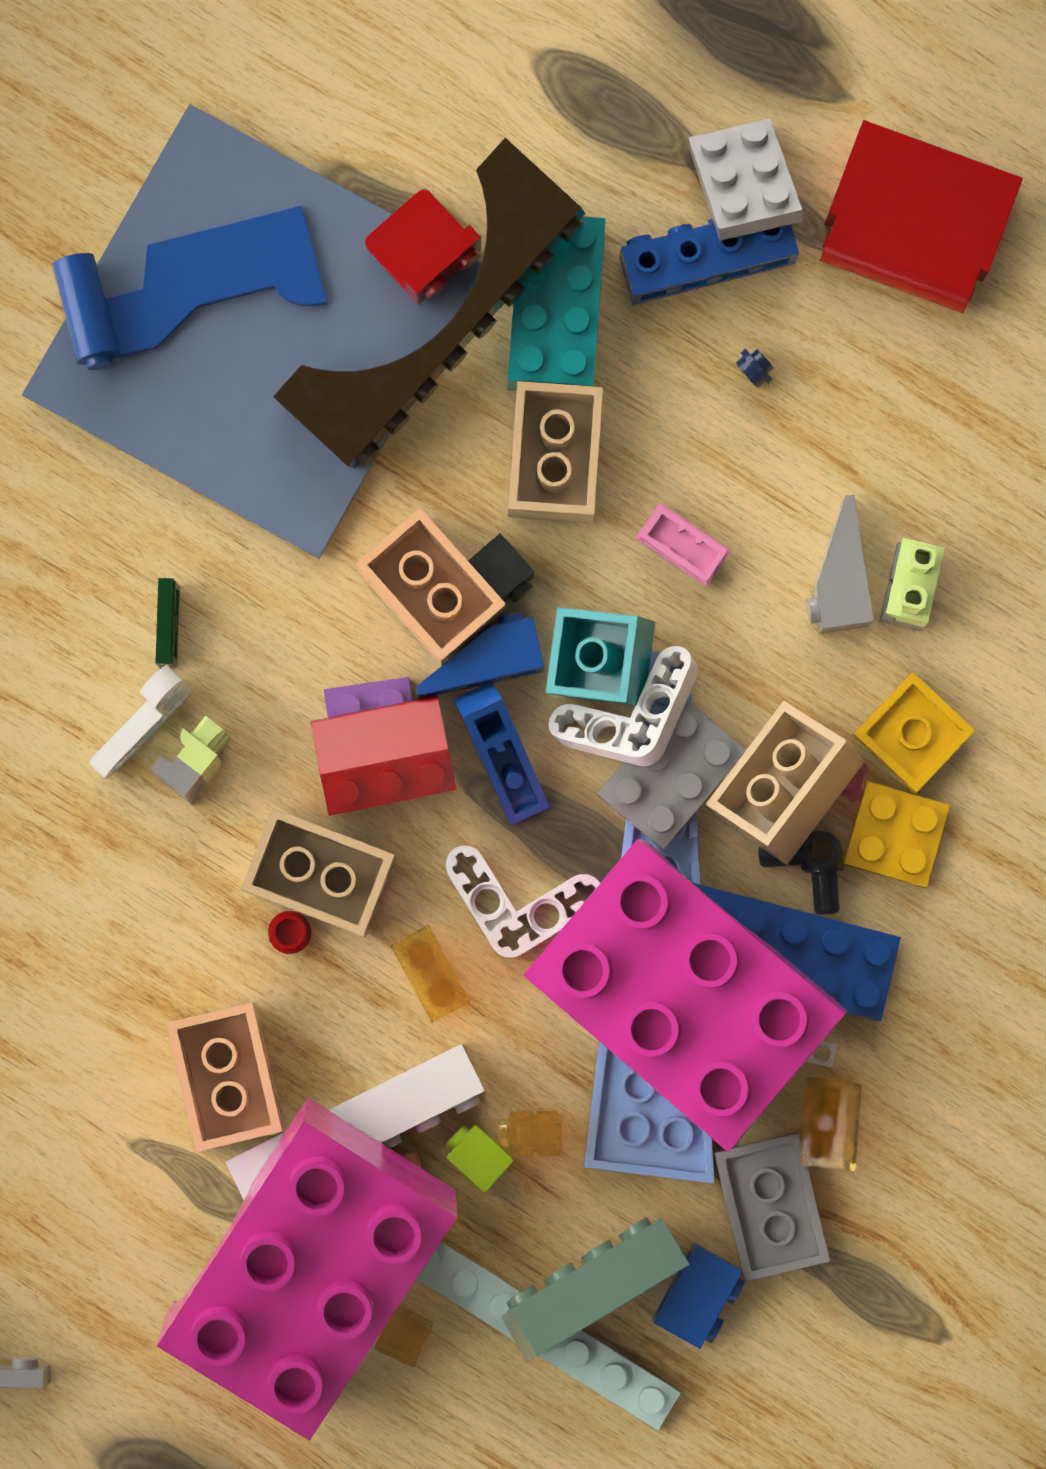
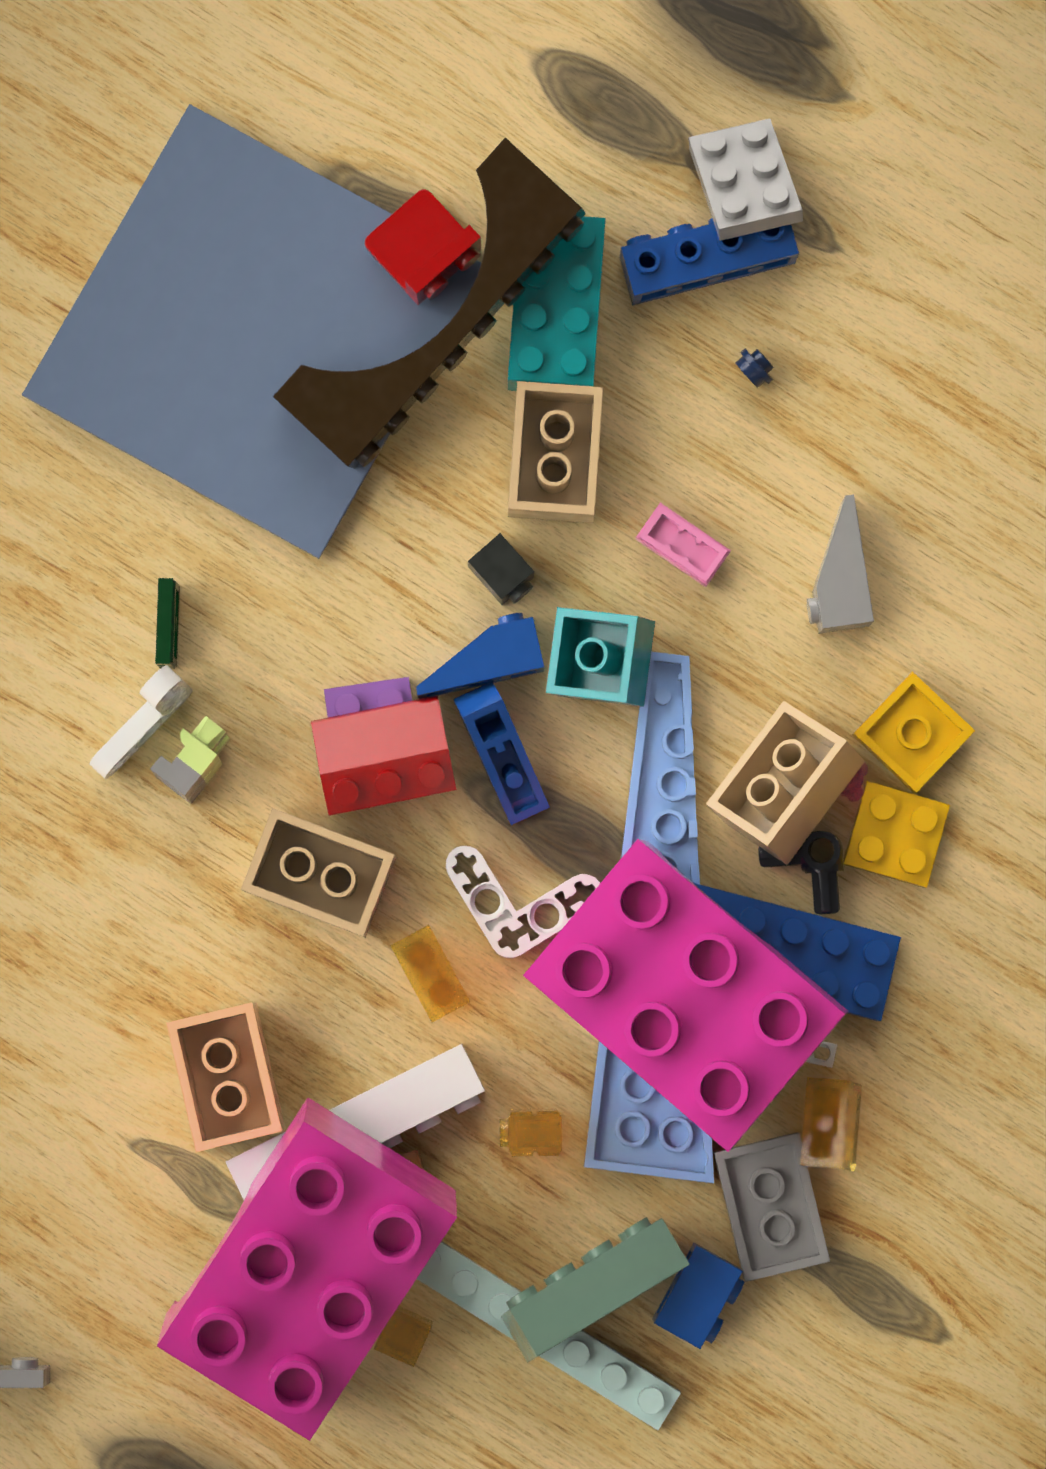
blue door [52,205,327,370] -> none
red plate [268,911,312,954] -> none
light nougat brick [355,508,506,666] -> none
lime brick [446,1124,514,1193] -> none
white beam [548,646,699,766] -> none
light grey plate [597,701,746,851] -> none
red piece [820,120,1023,314] -> none
yellowish green hips [879,538,945,631] -> none

